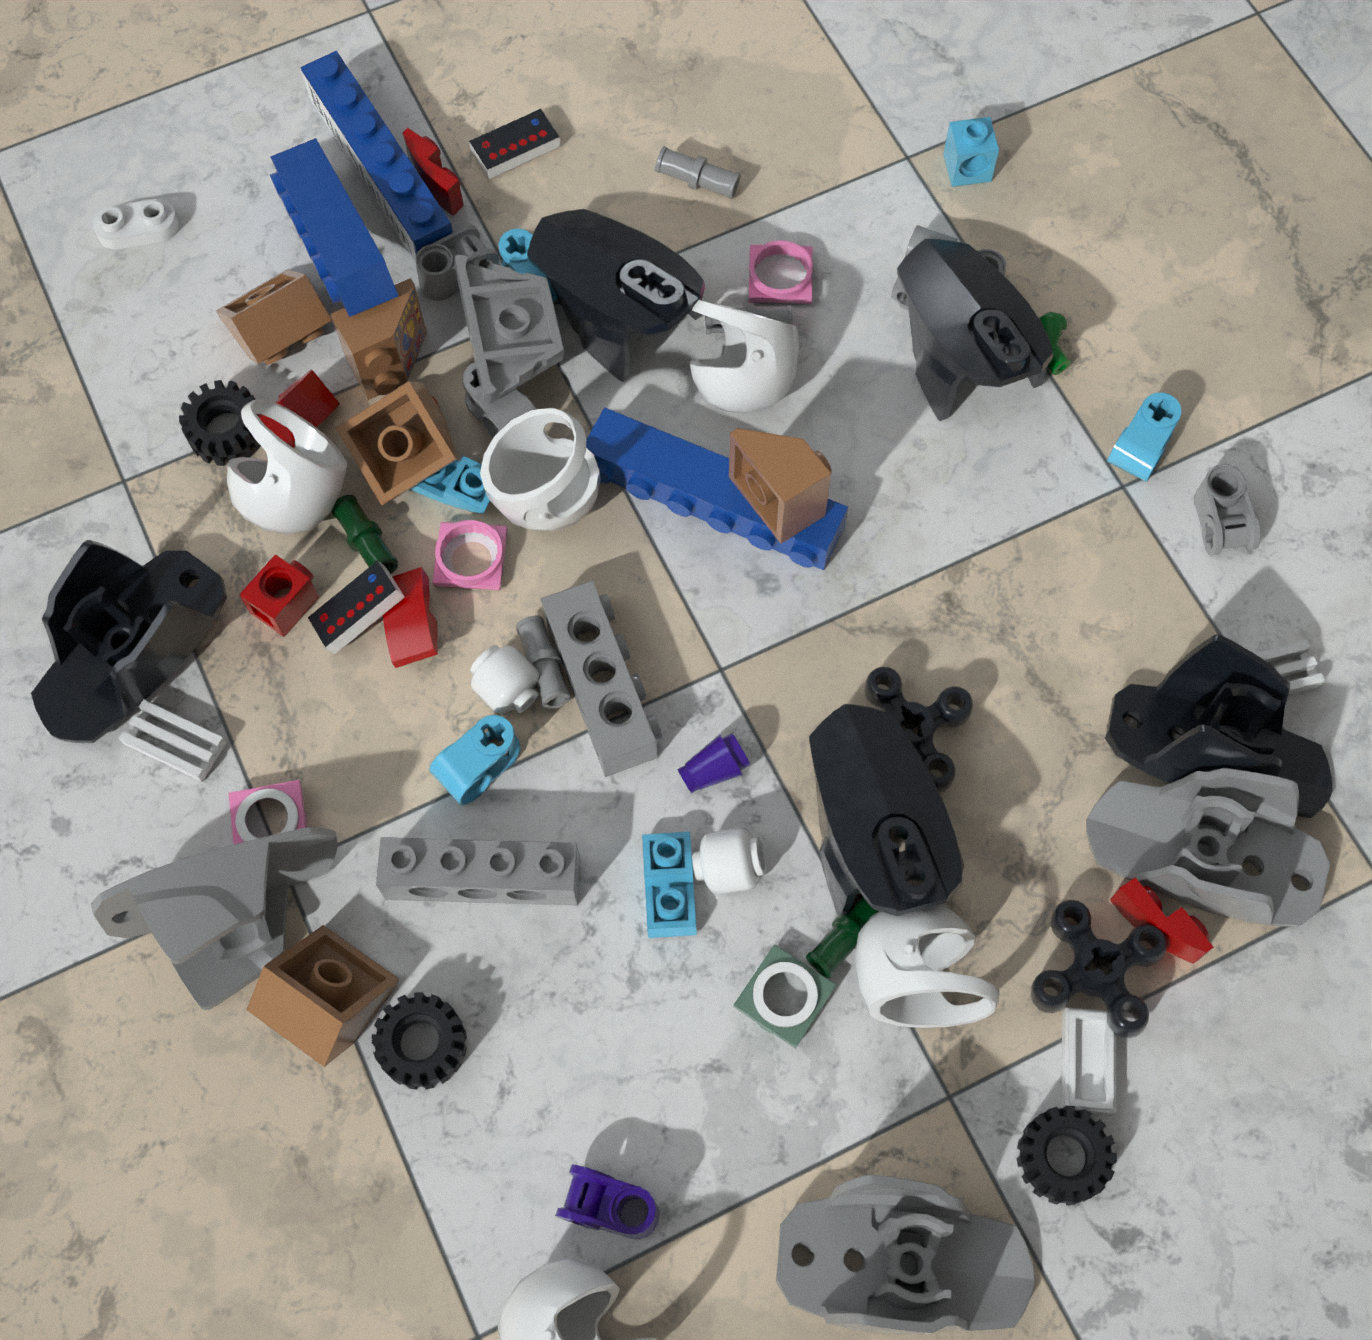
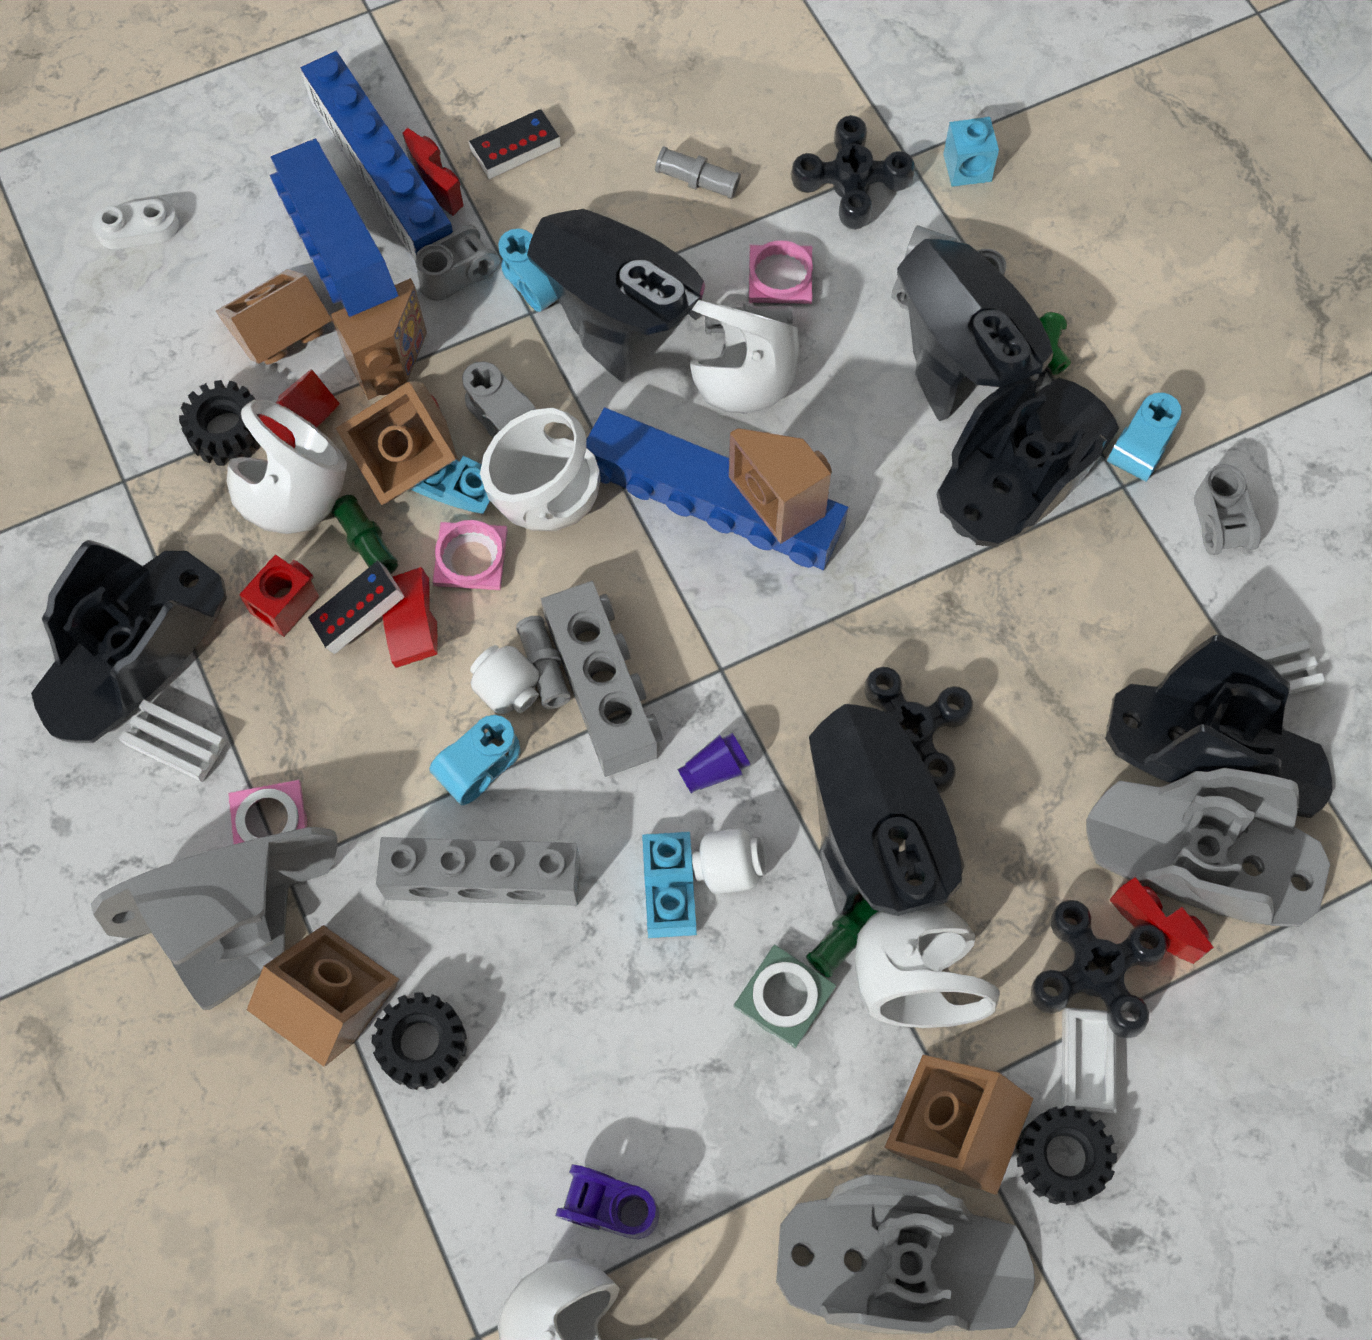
light grey wing [455,255,564,404] -> none
none -> black gear [791,115,915,230]
none -> medium nougat slope [884,1055,1034,1195]
none -> black piece [936,376,1119,547]

